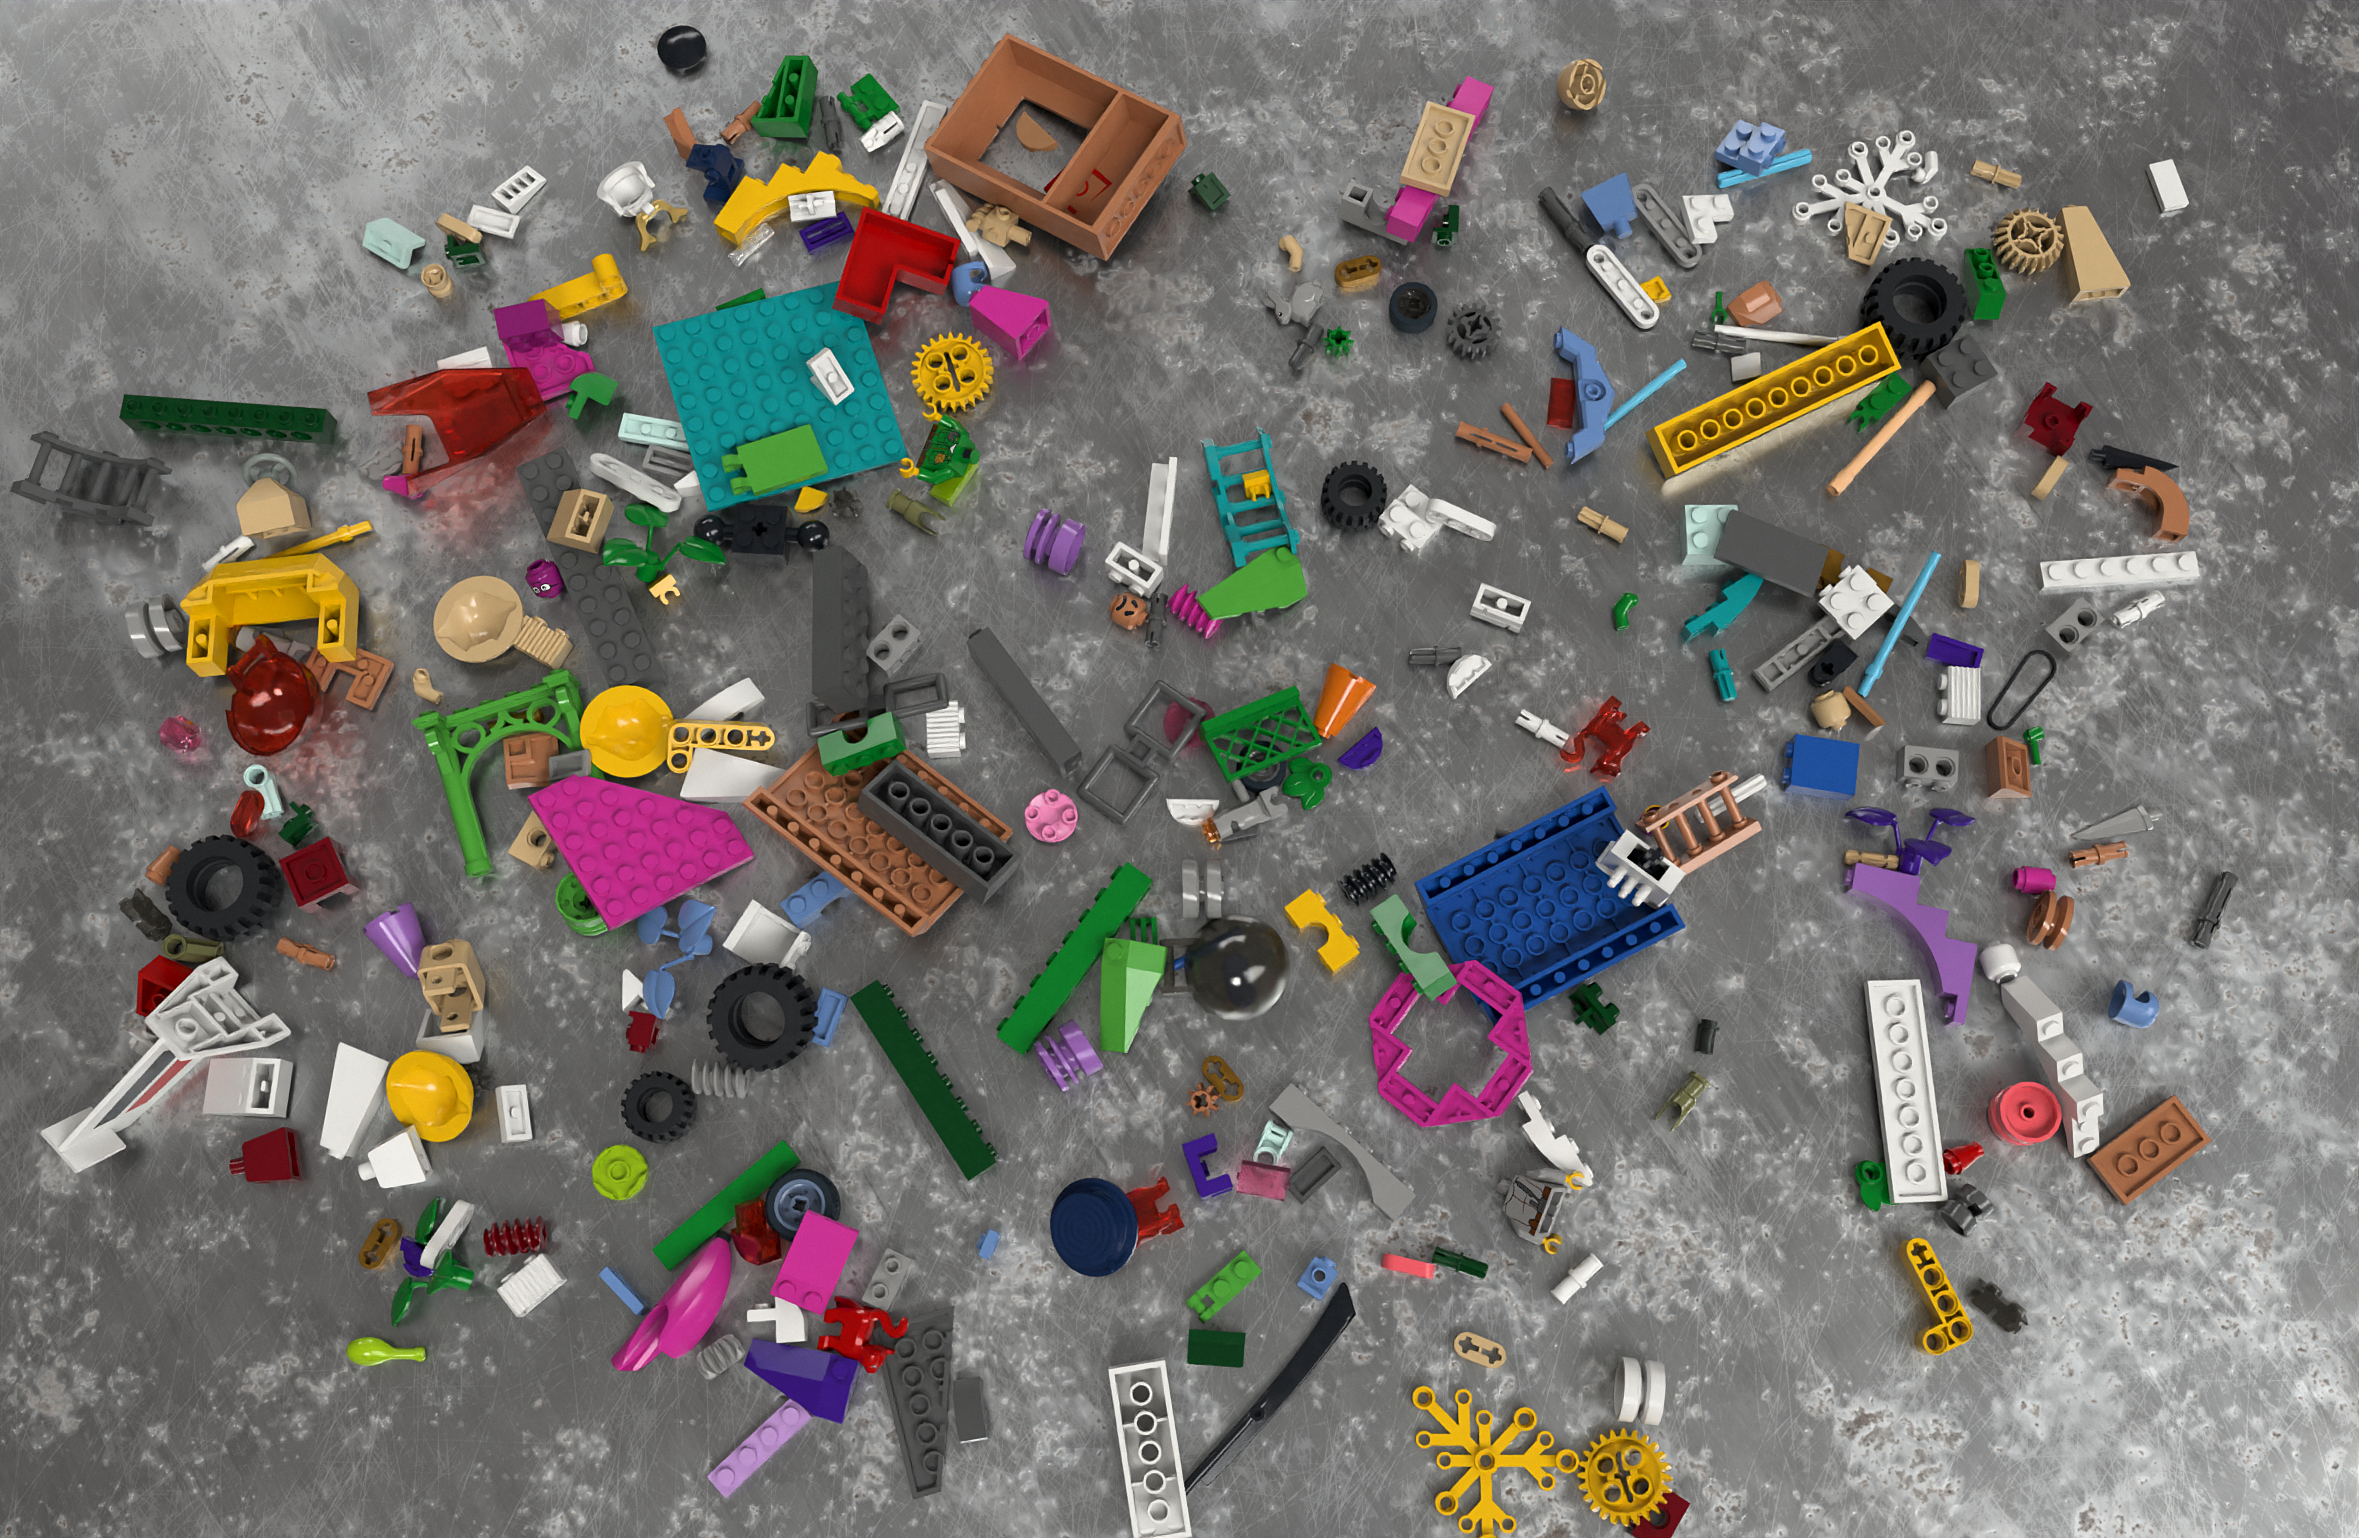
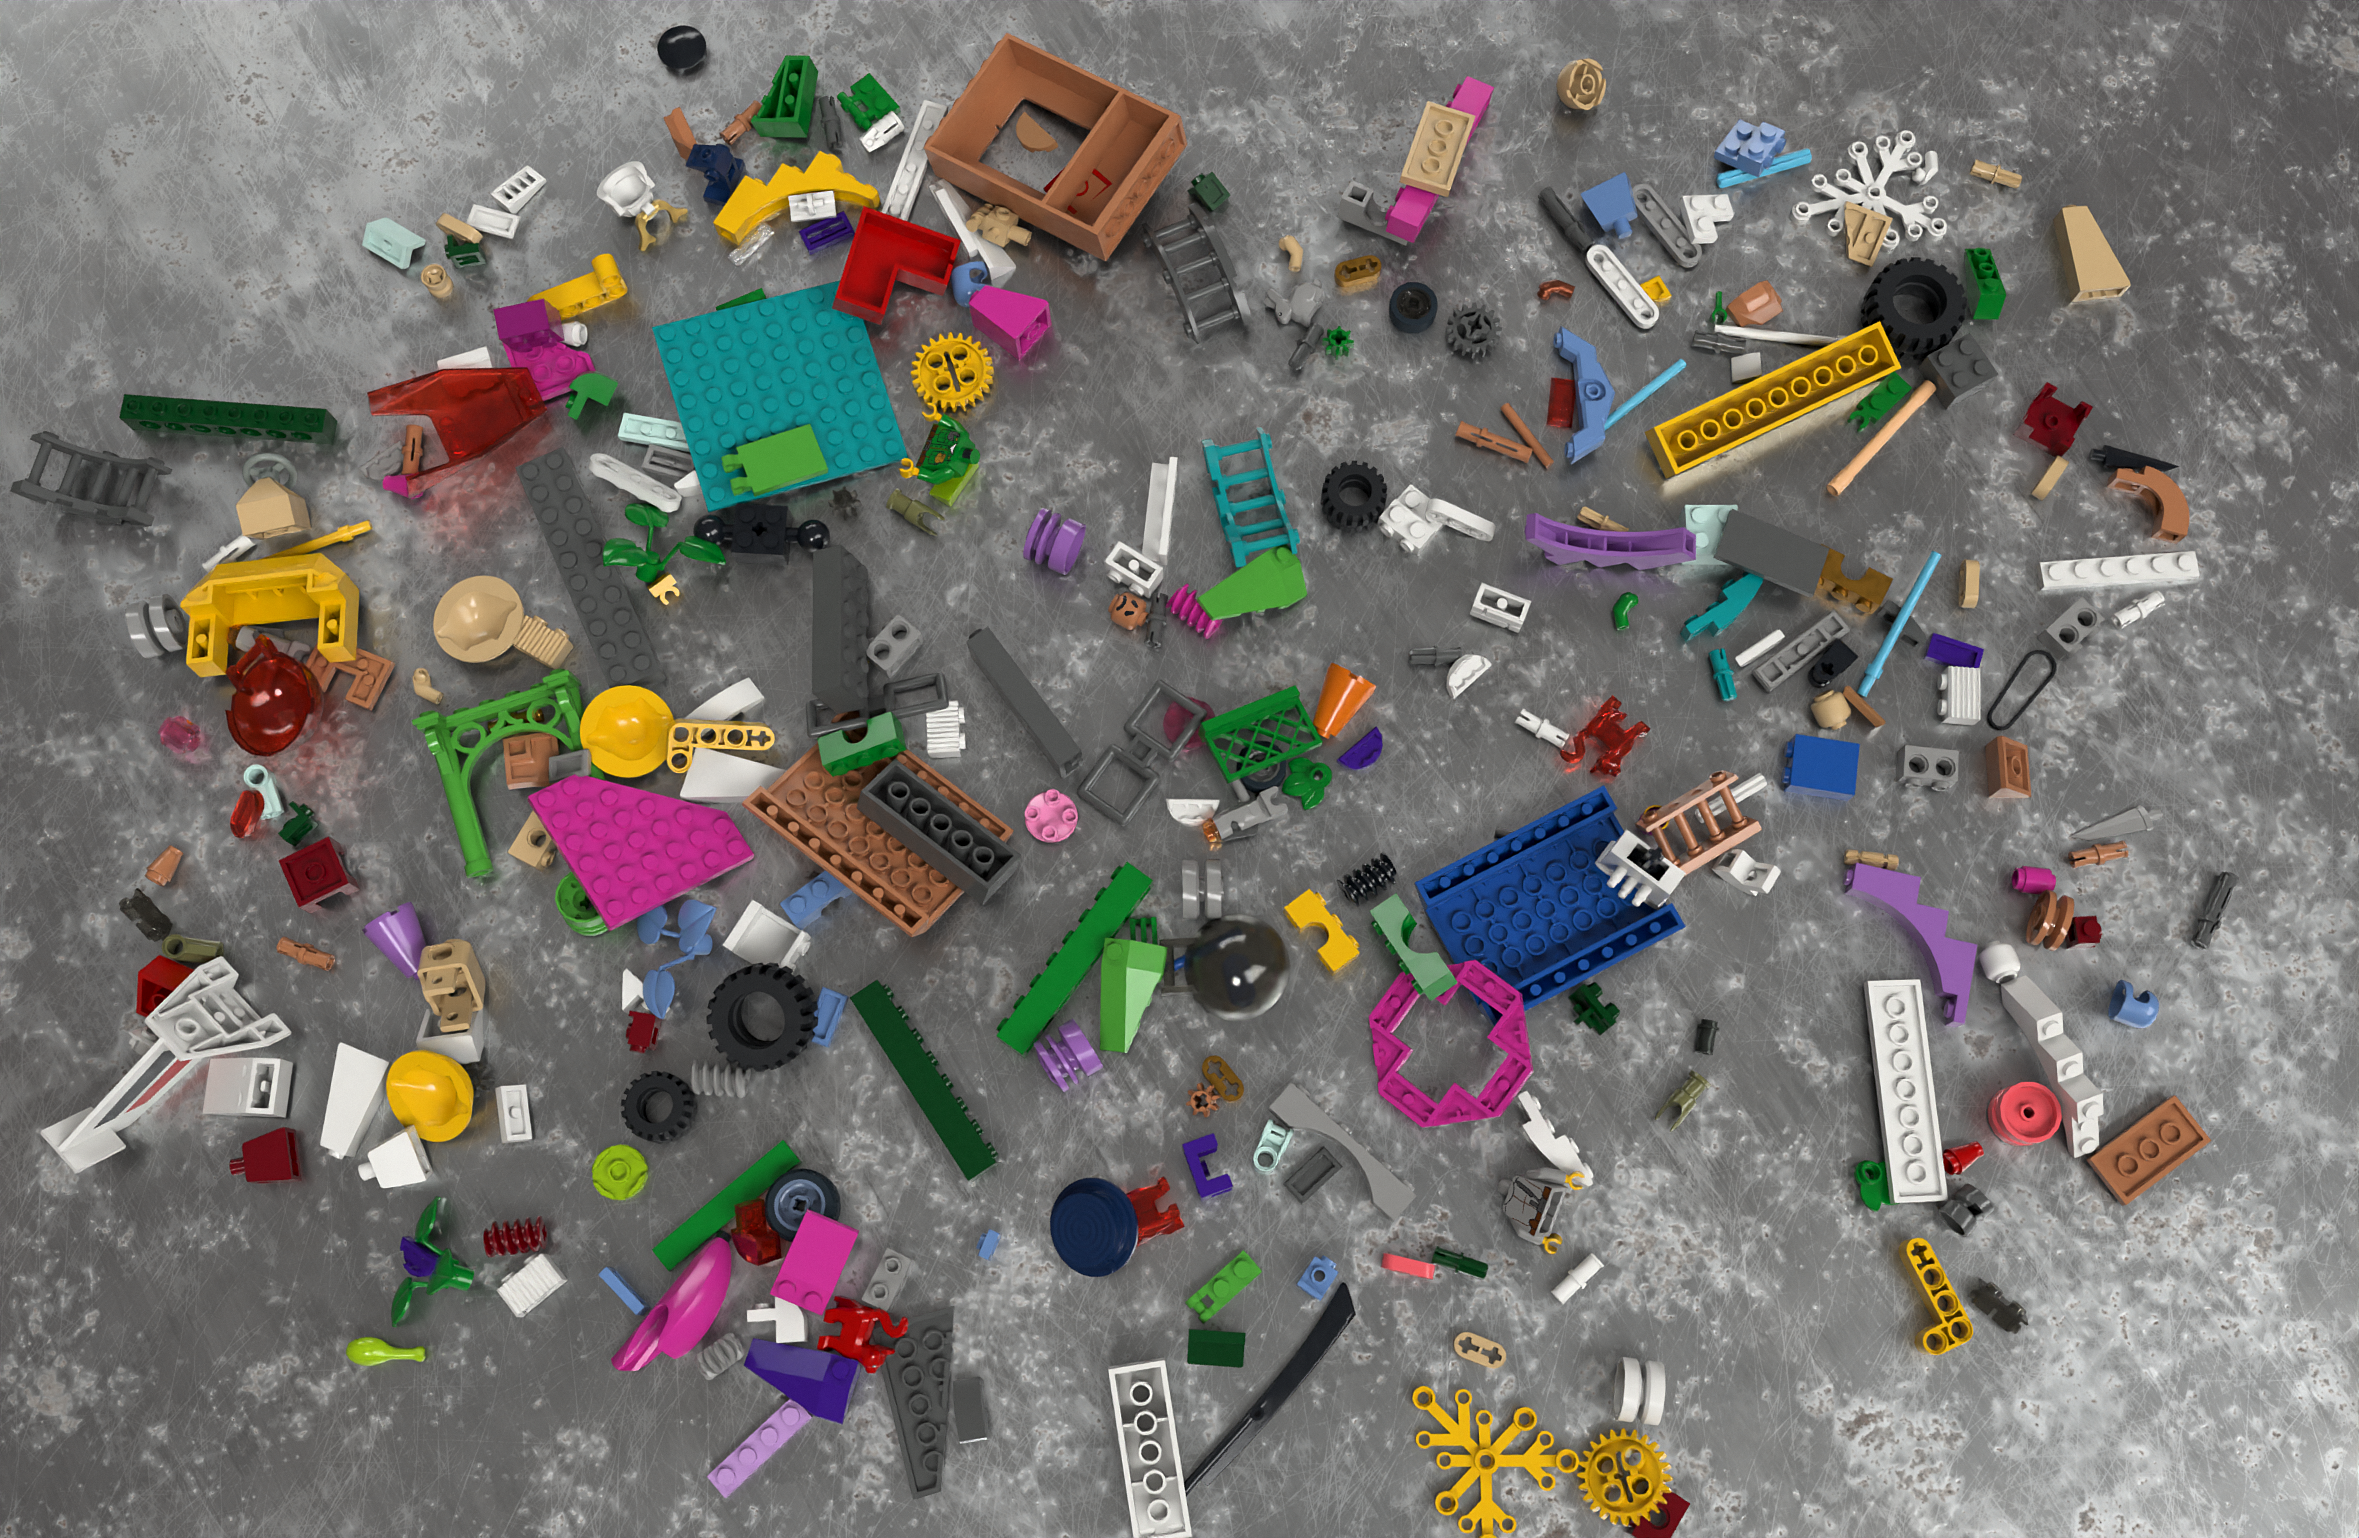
black tyre [165,834,282,942] -> none
pearl gold beam [358,1218,402,1270] -> none
white beam [420,1200,474,1270] -> none
magenta head [525,559,565,599] -> none
tan slope [547,488,615,554] -> none
yellow tile [794,486,829,513] -> none
white slope [806,347,855,405] -> none
clear pink piece [1236,1160,1291,1201] -> none
yellow tile [1242,469,1272,502] -> none
dark green bracket [1431,205,1459,246] -> none
white plate [1816,565,1894,641] -> none
dark purple plant [1845,806,1976,876] -> none
tan gear [1993,206,2064,275] -> none
green hand [2023,726,2044,765] -> none
white tile [2145,159,2189,212] -> none
none -> dark grey fence [1141,202,1253,344]
none -> medium lavender arch [1524,513,1696,570]
none -> copper arm [1537,279,1575,300]
none -> white brick [1712,848,1781,896]
none -> white tile [1735,629,1785,667]
none -> dark red brick [2065,916,2102,949]

